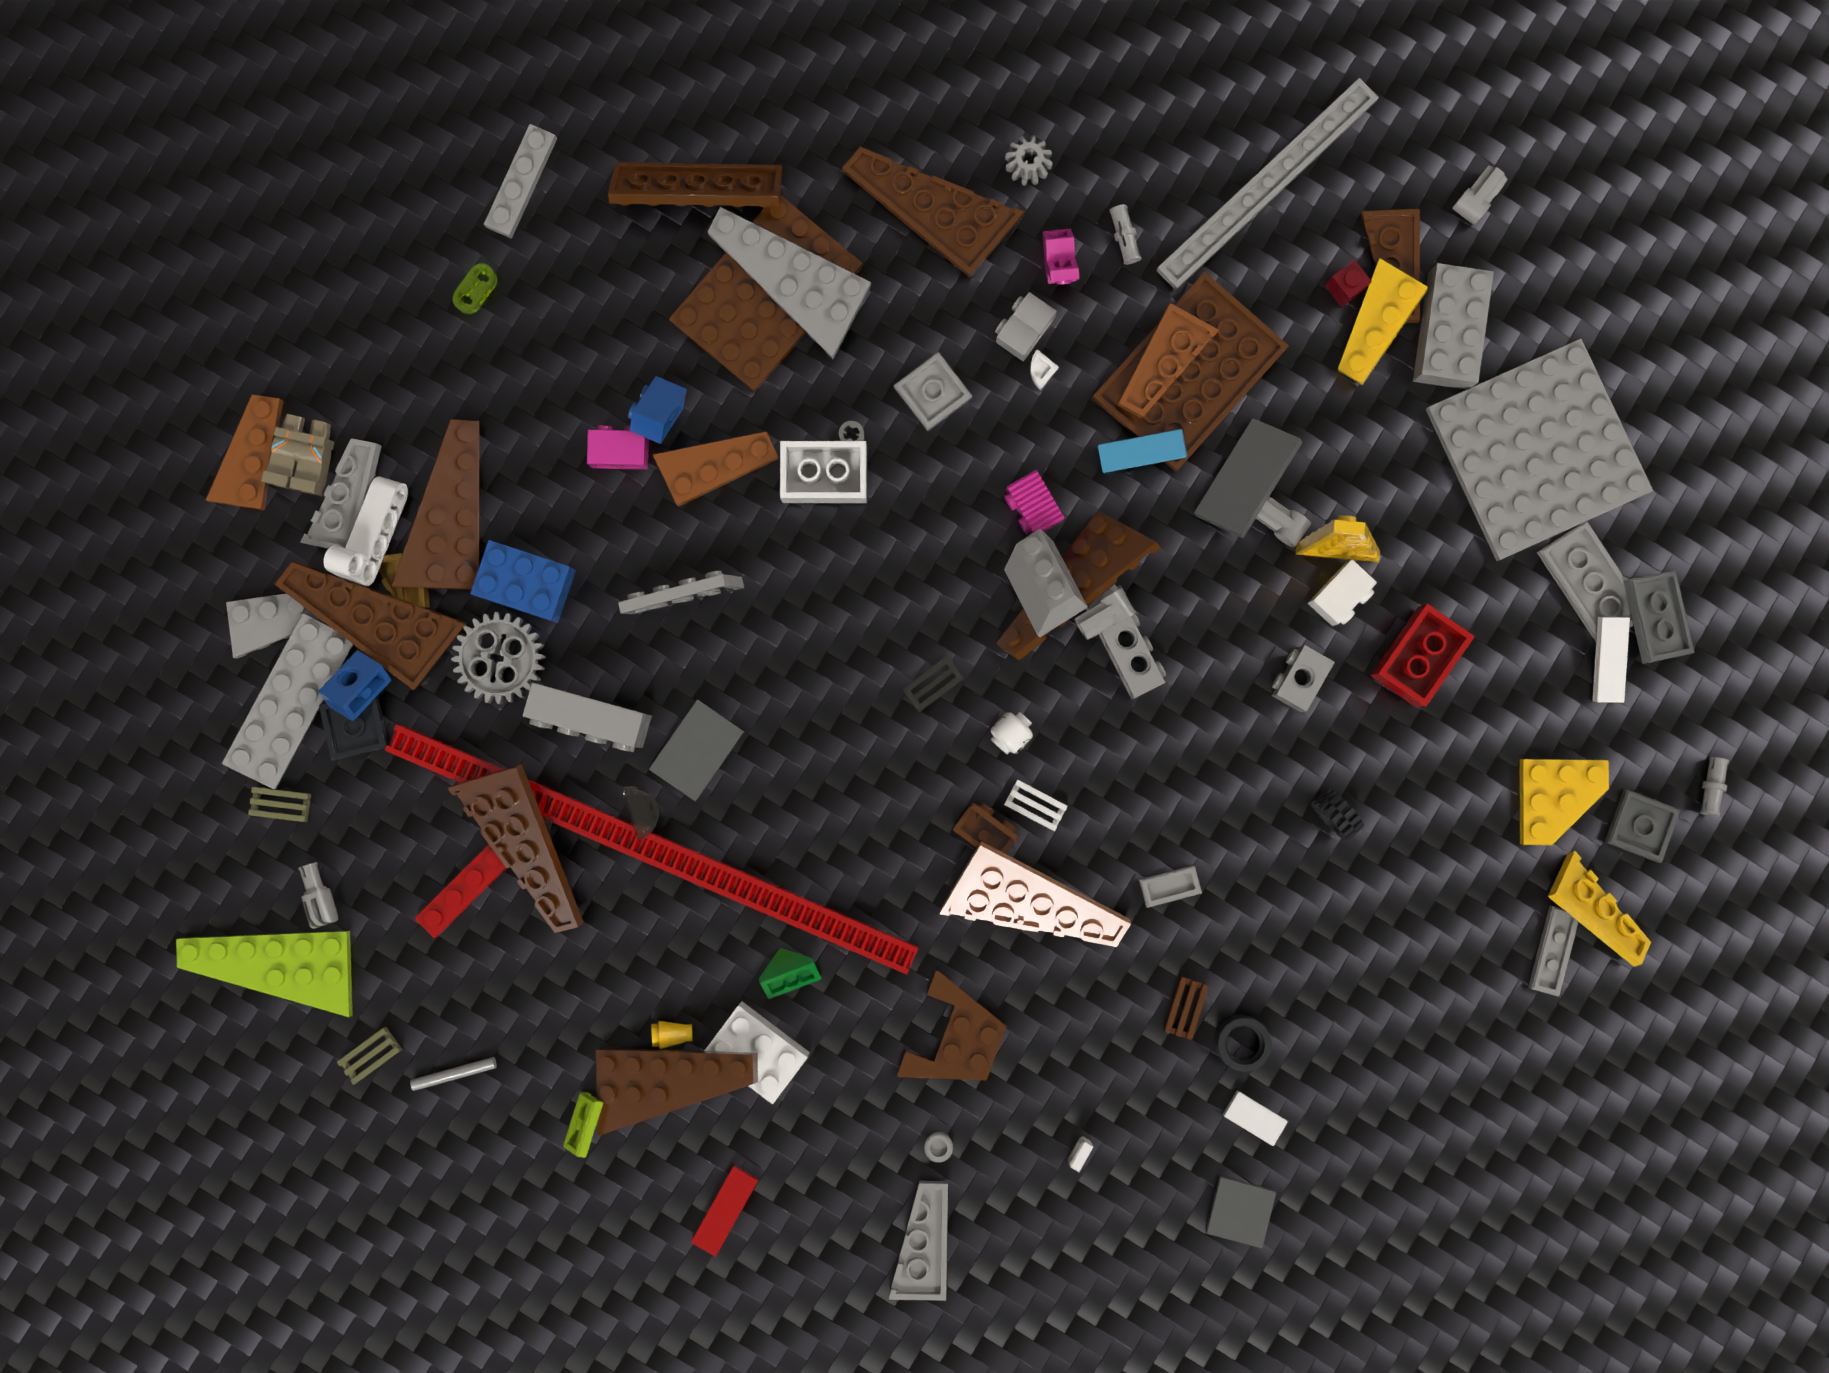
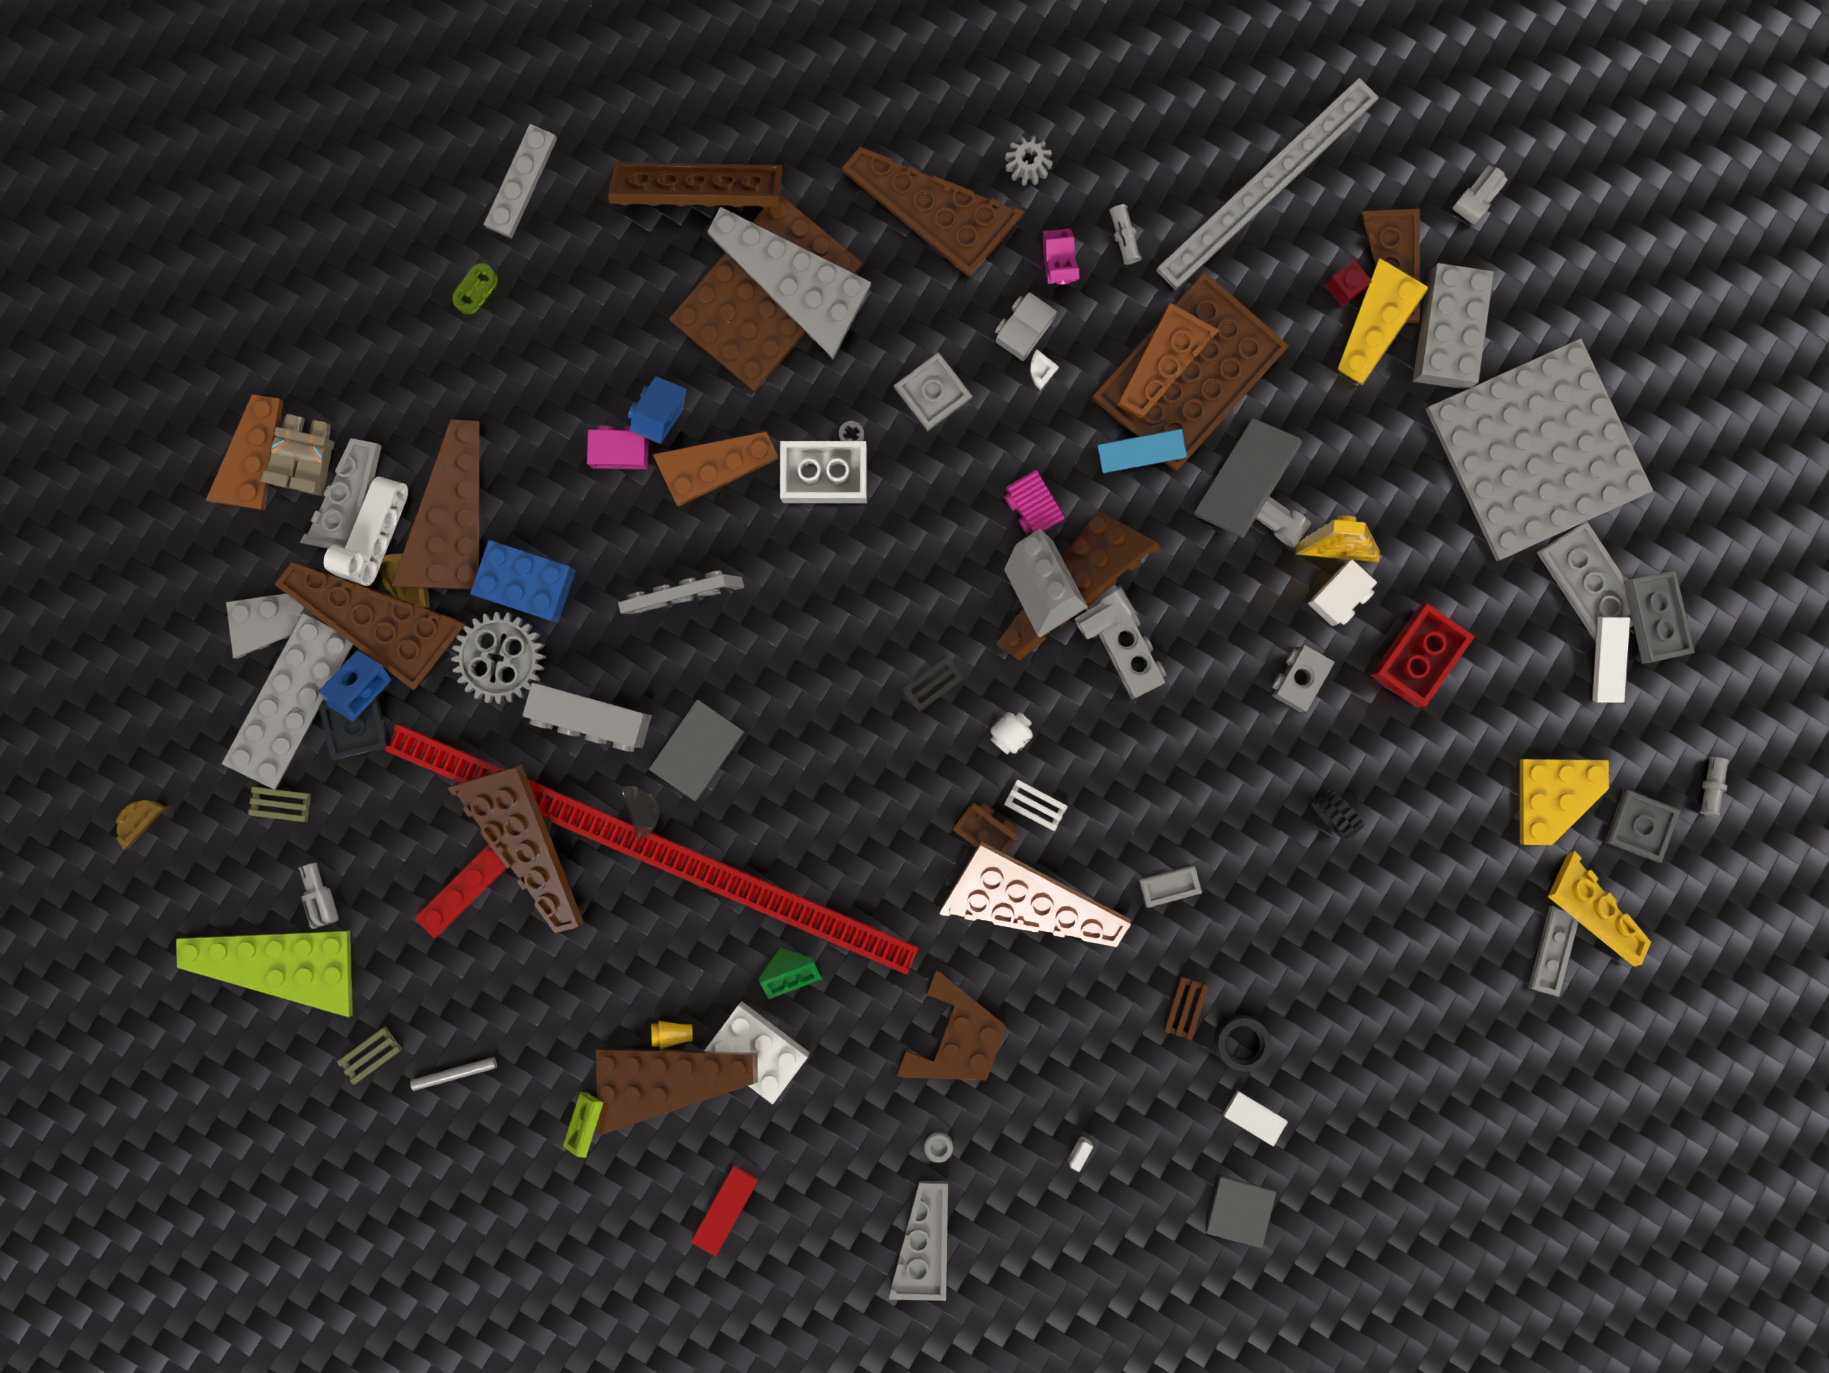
none -> pearl gold tile [116,800,166,850]

